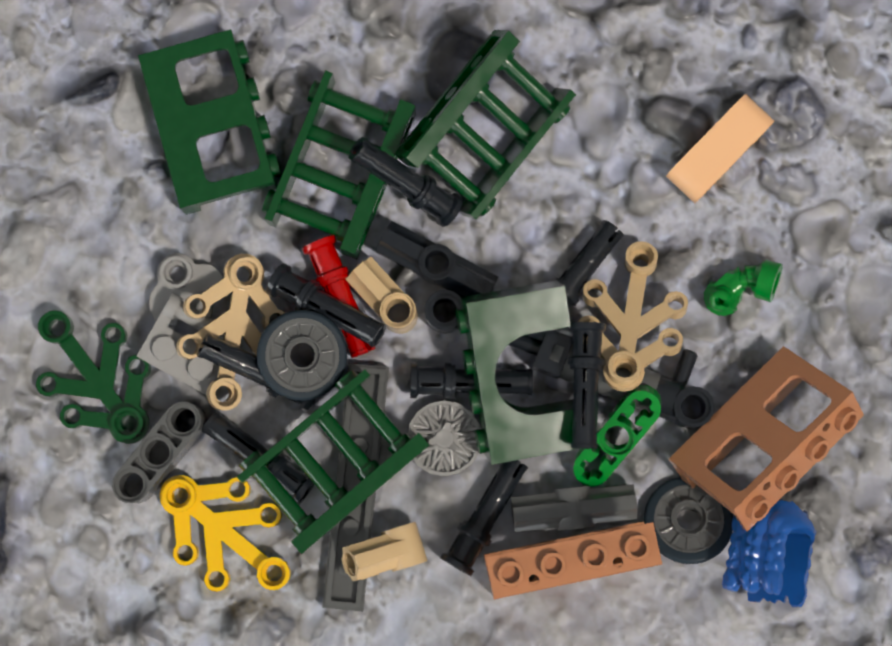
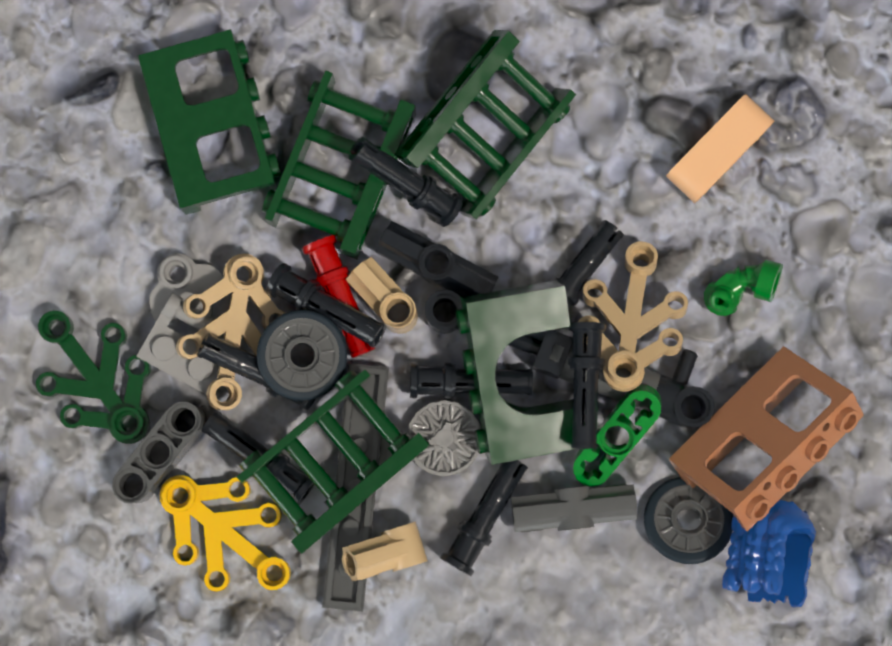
nougat window [484,521,662,600] -> none

